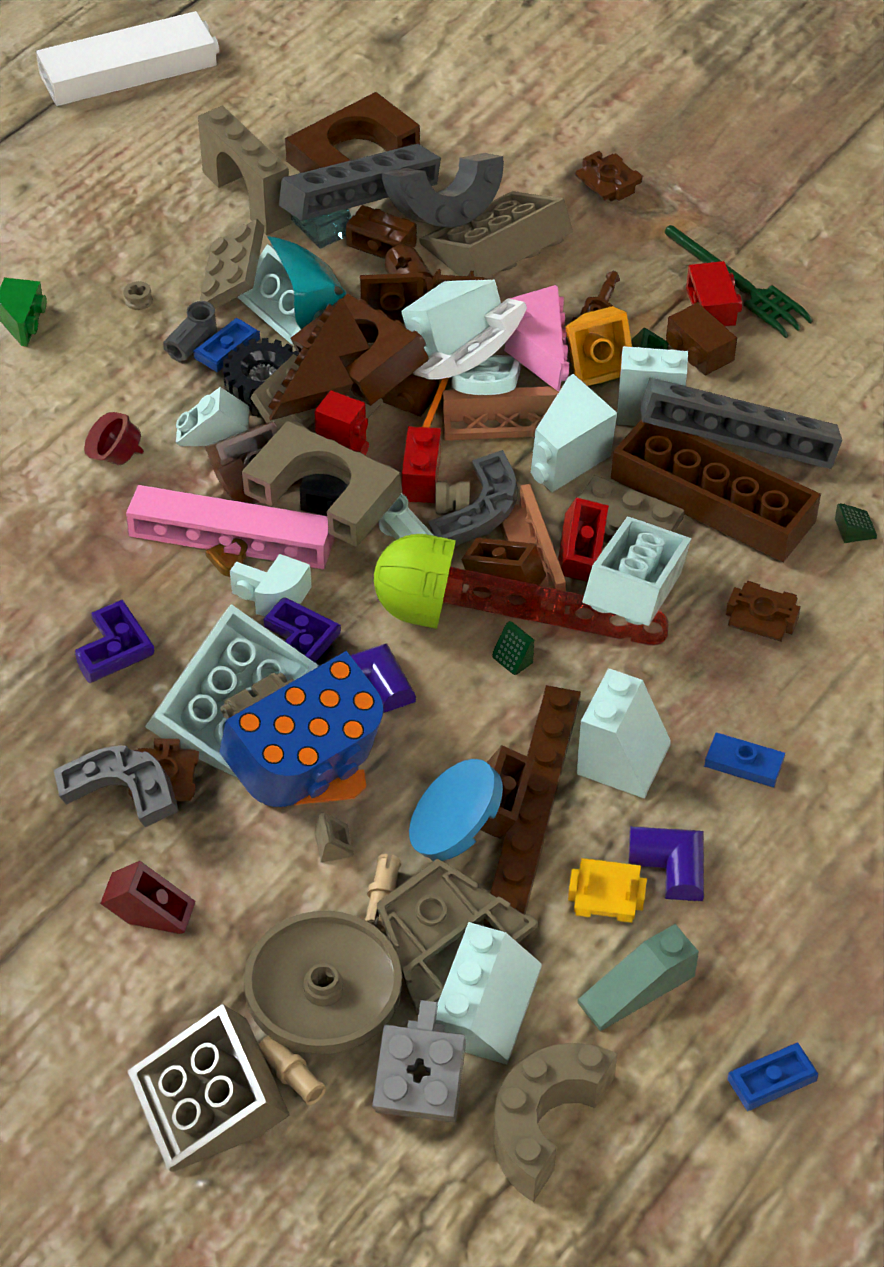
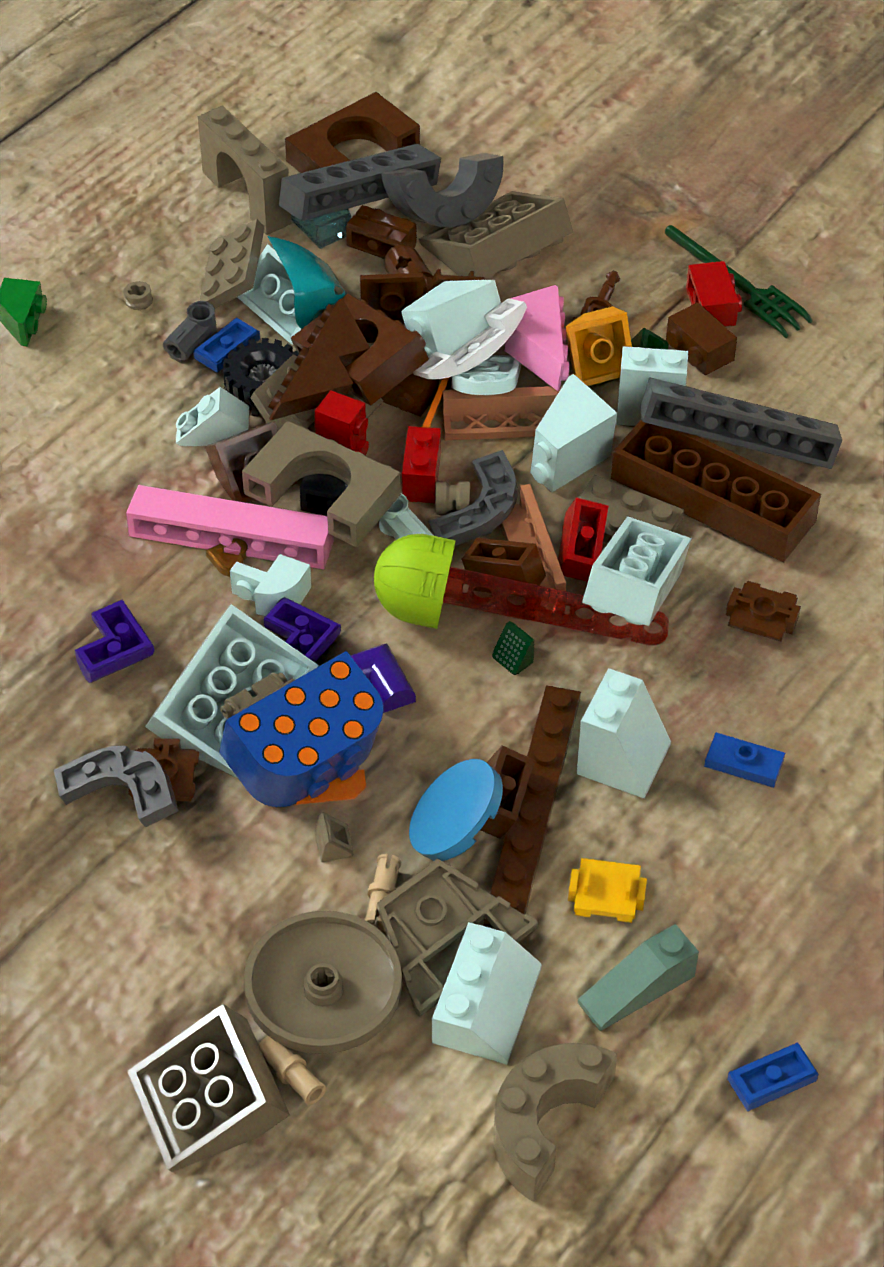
white brick [36,11,219,106] -> none
dark red piece [84,412,144,465] -> none
dark red slope [100,861,196,934] -> none
reddish brown piece [218,457,260,504] -> none
light grey hinge [372,1000,466,1123] -> none
reddish brown piece [575,151,643,201] -> none
dark purple brick [628,826,704,901] -> none
dark green slope [835,503,877,543] -> none

